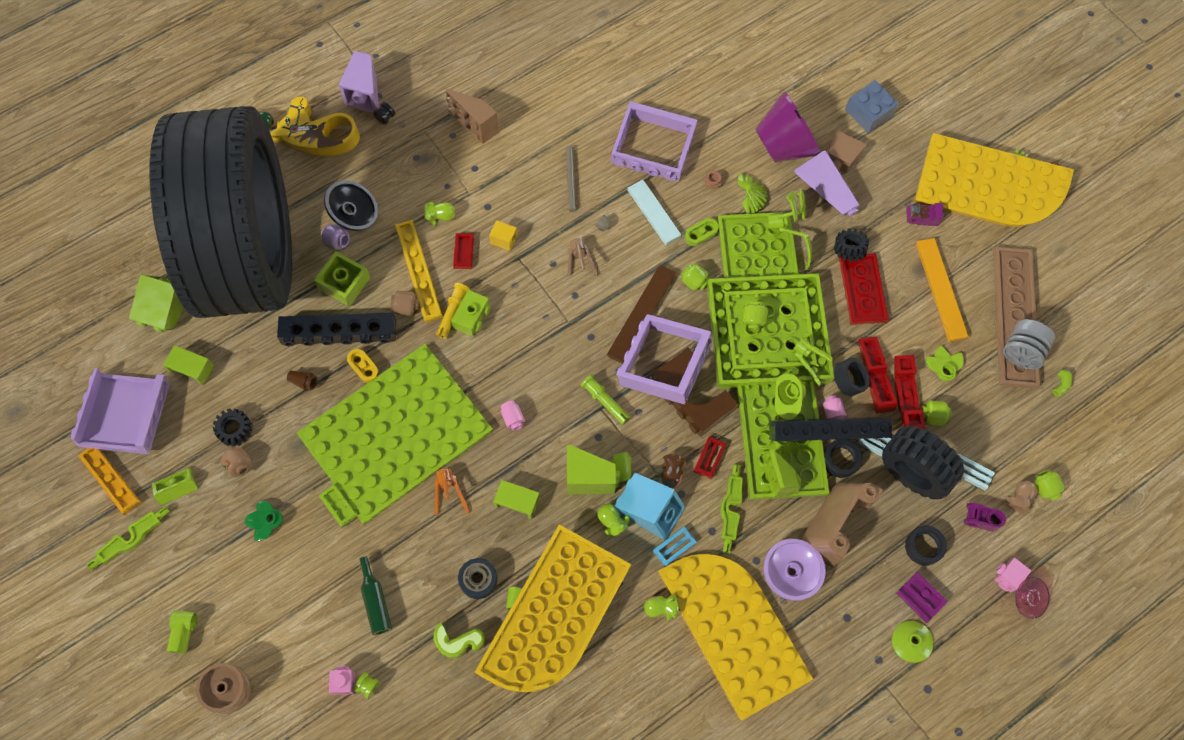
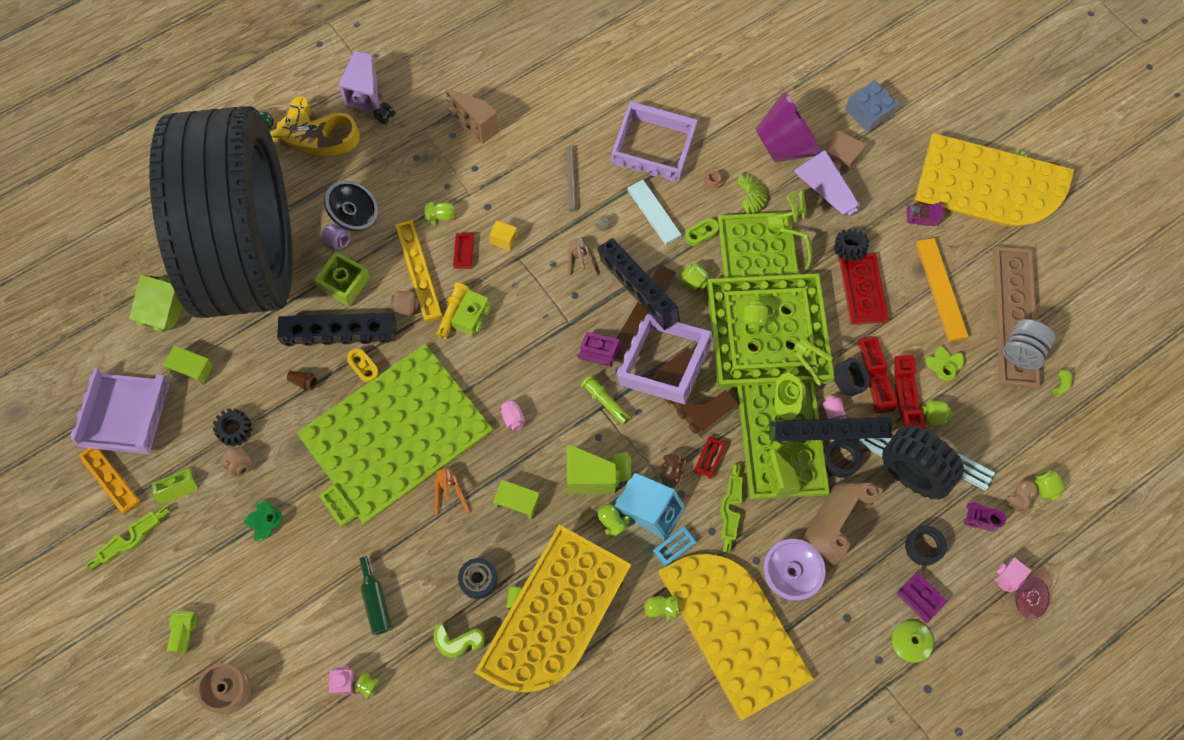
none -> magenta plate [577,332,622,367]
none -> black brick [598,238,680,331]

